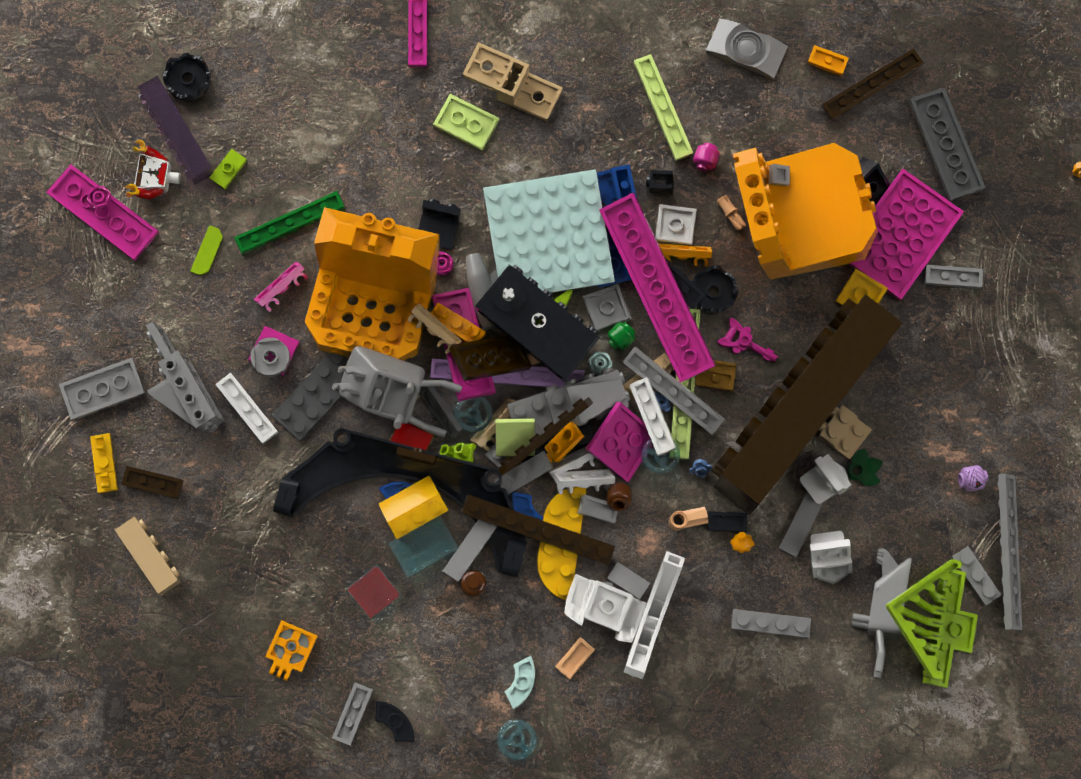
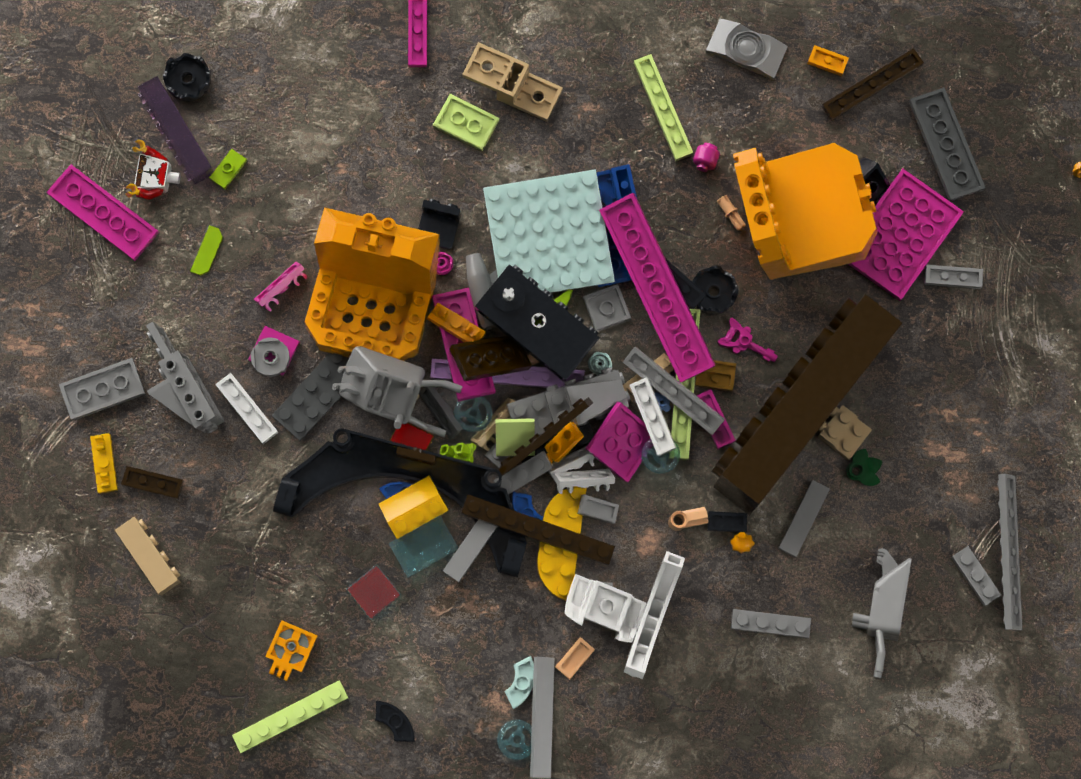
dark pink plate [87,186,111,209] -> none
green tile [234,191,345,255] -> none
light grey plate [332,682,373,746] -> none
tan plate [408,303,462,354] -> none
reddish brown head [461,571,486,597] -> none
reddish brown head [607,483,632,512] -> none
light grey tile [607,562,650,600] -> none
green head [608,322,636,350] -> none
black window [646,170,674,195] -> none
white tile [655,204,697,246] -> none
light orange plate [658,243,712,267] -> none
medium blue plate [689,459,712,478] -> none
light grey plate [769,164,790,186] -> none
white piece [800,454,852,504] -> none
white piece [810,531,852,584] -> none
yellow plate [836,268,888,305] -> none
lime plate [886,559,978,688] -> none
lavender head [958,465,988,492] -> none
none -> yellowish green plate [232,680,348,753]
none -> light grey tile [530,657,555,778]
none -> dark pink plate [697,389,736,450]

